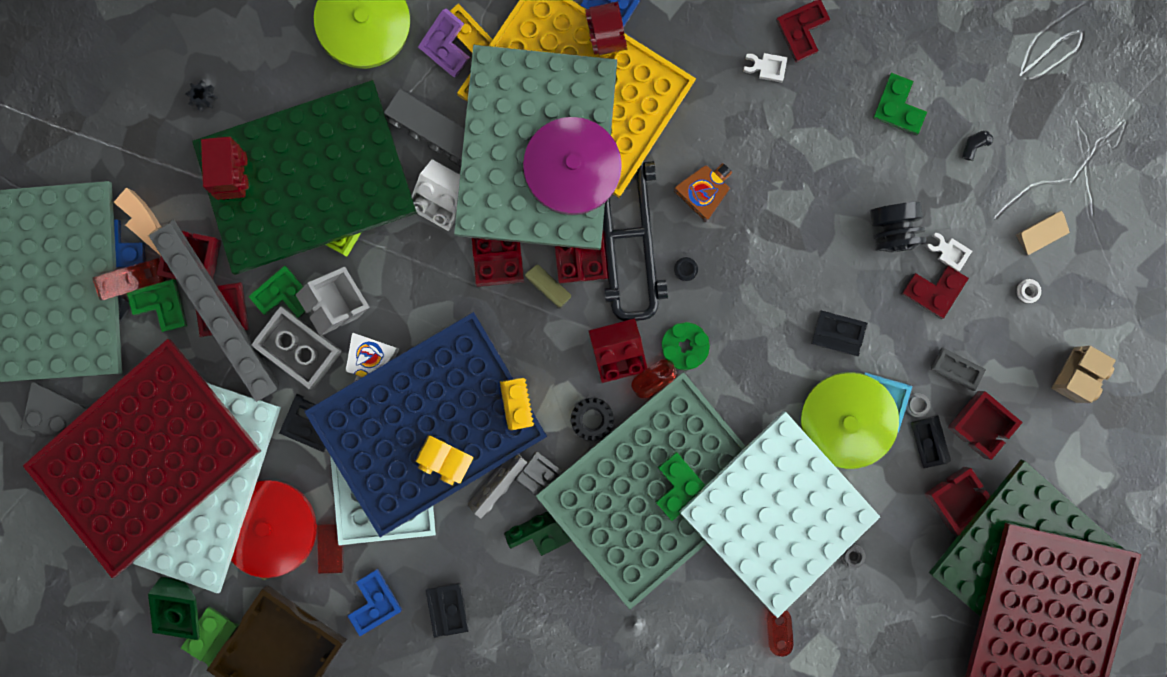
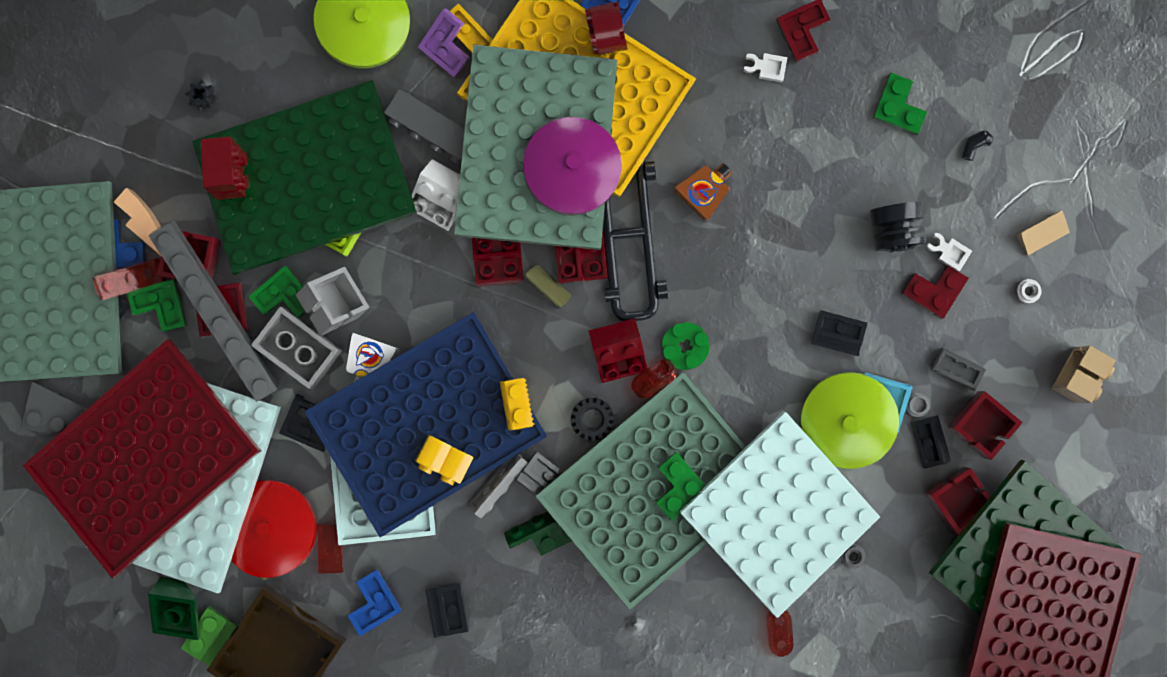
black plate [674,257,698,281] -> none

